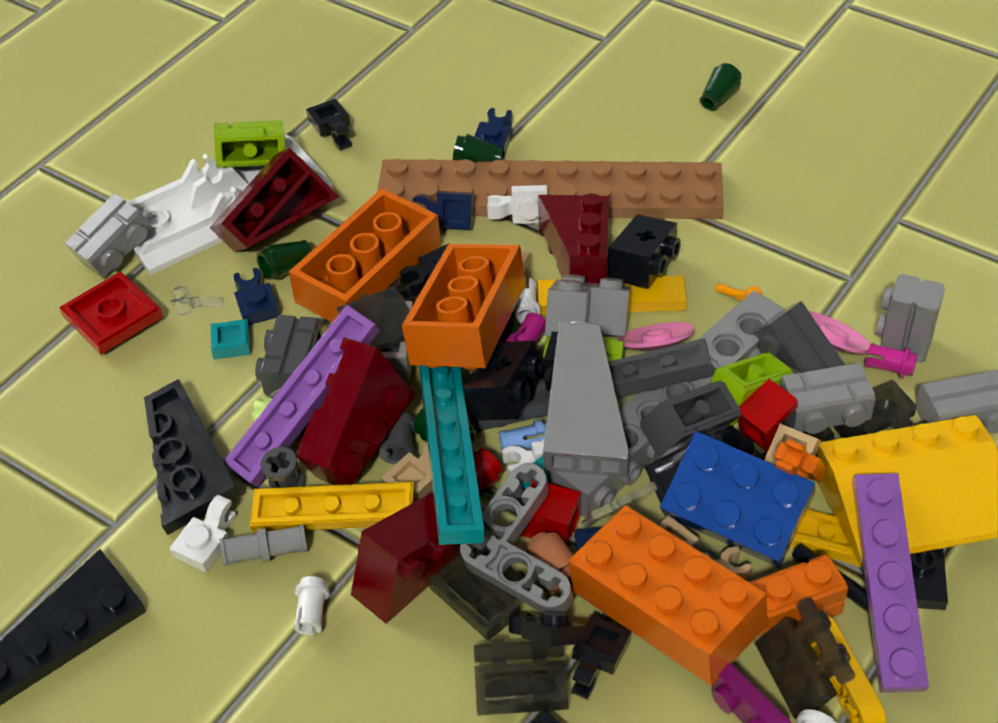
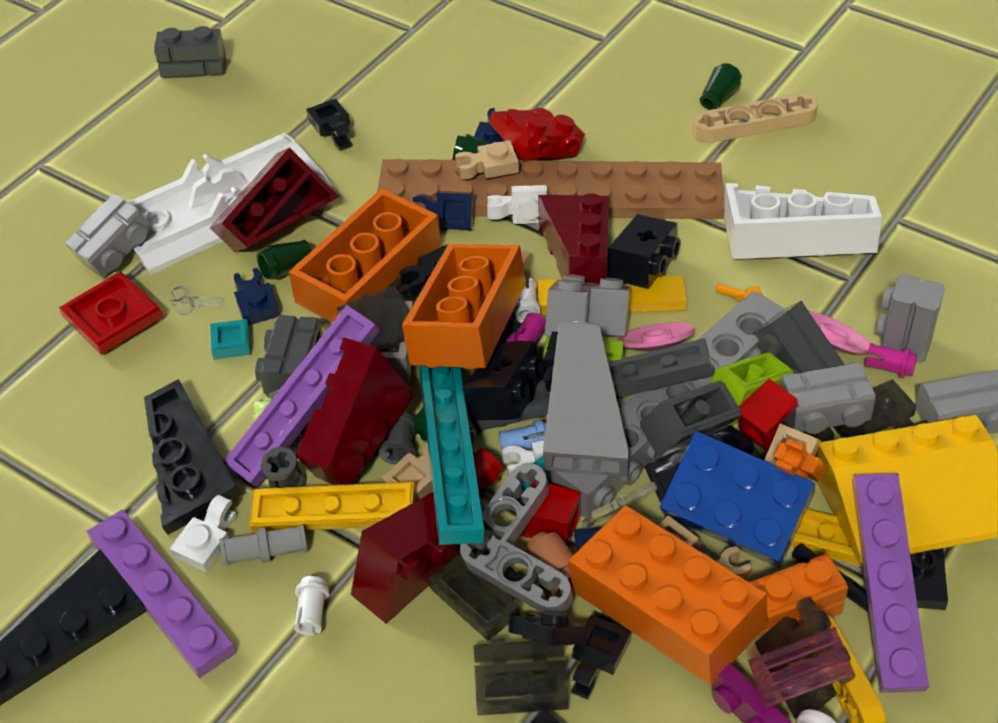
lime brick [213,120,285,168] -> none
none -> medium lavender plate [86,509,236,678]
none -> dark grey brick [154,26,226,78]
none -> tan plate [455,140,519,179]
none -> red plate [489,108,585,160]
none -> tan beam [693,93,818,143]
none -> white wedge [724,183,882,260]
none -> clear pink tile [748,627,855,708]

